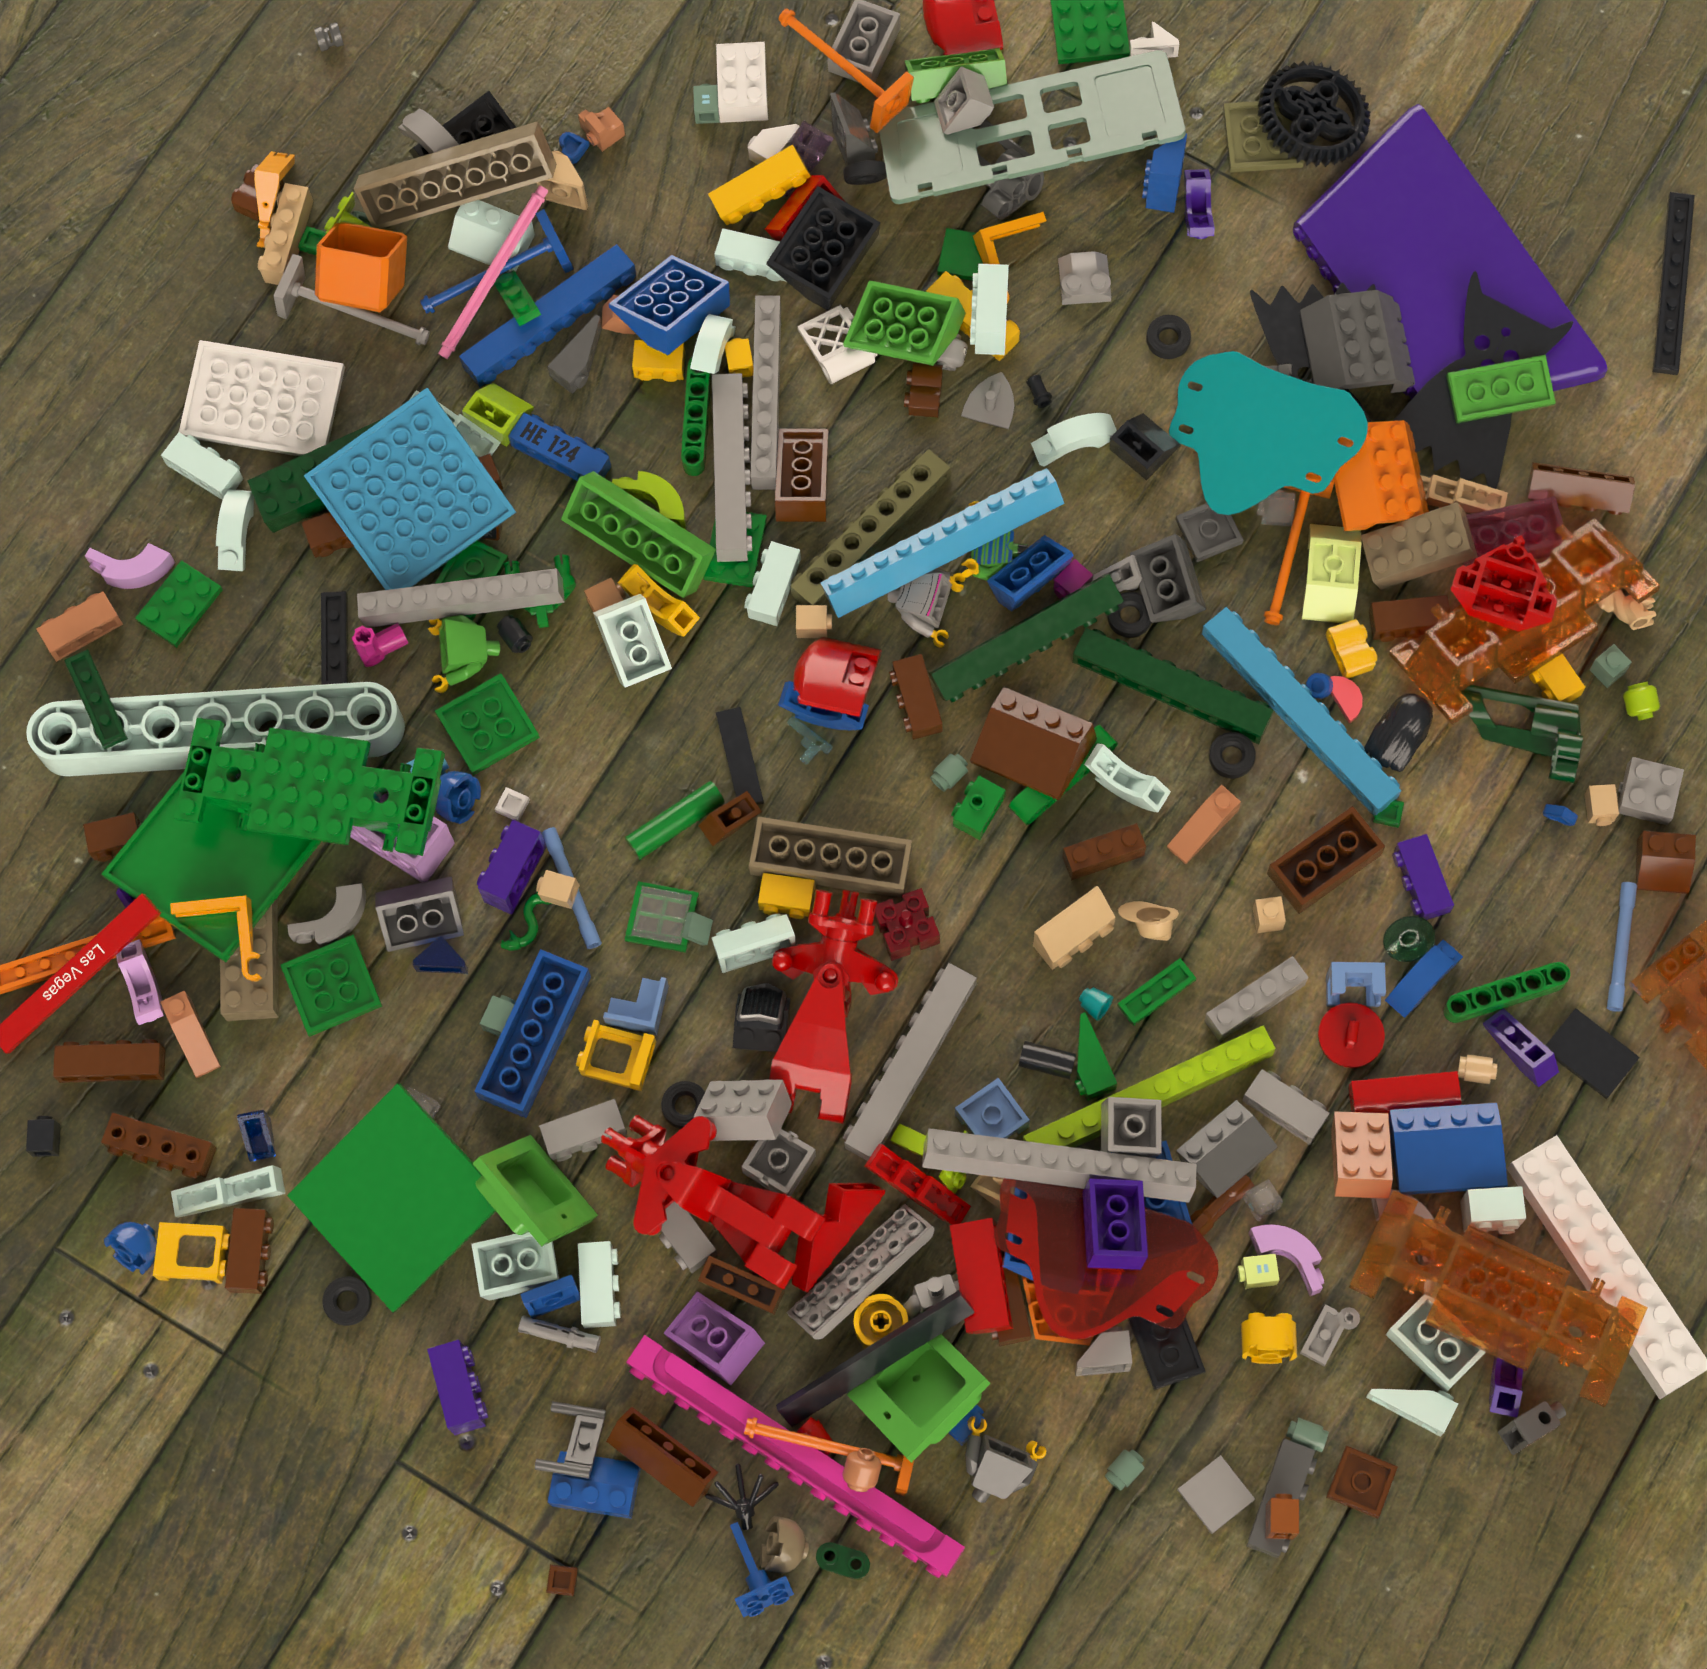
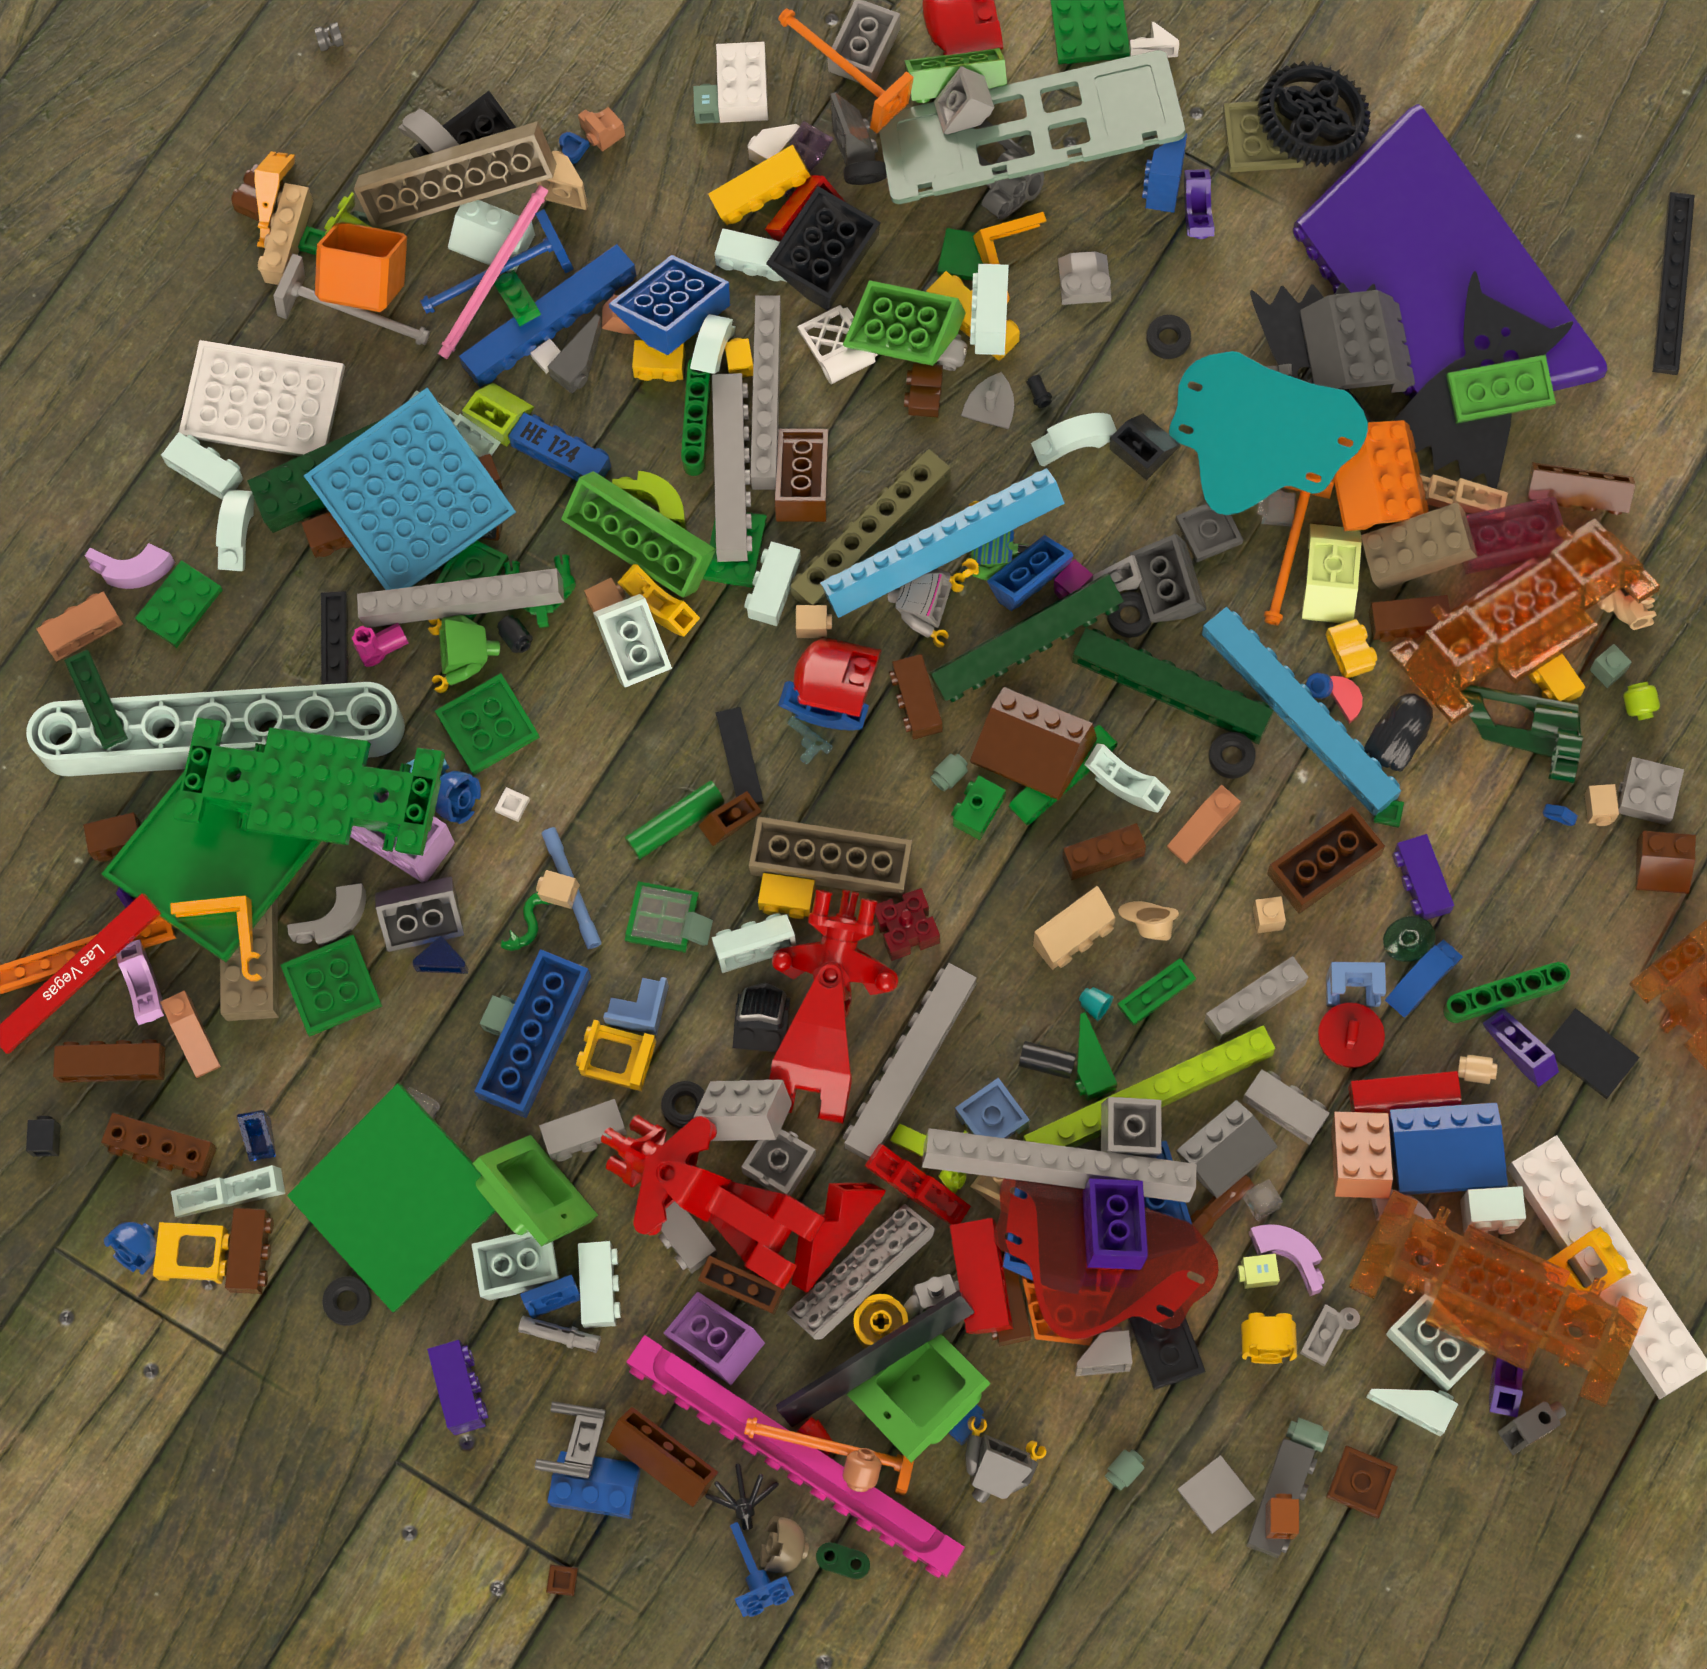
dark purple brick [477,820,547,915] -> none
red wedge [1451,535,1557,632] -> none
medium blue piece [1607,882,1637,1012] -> none
none -> white tile [530,339,561,374]
none -> yellow window [1541,1226,1631,1311]

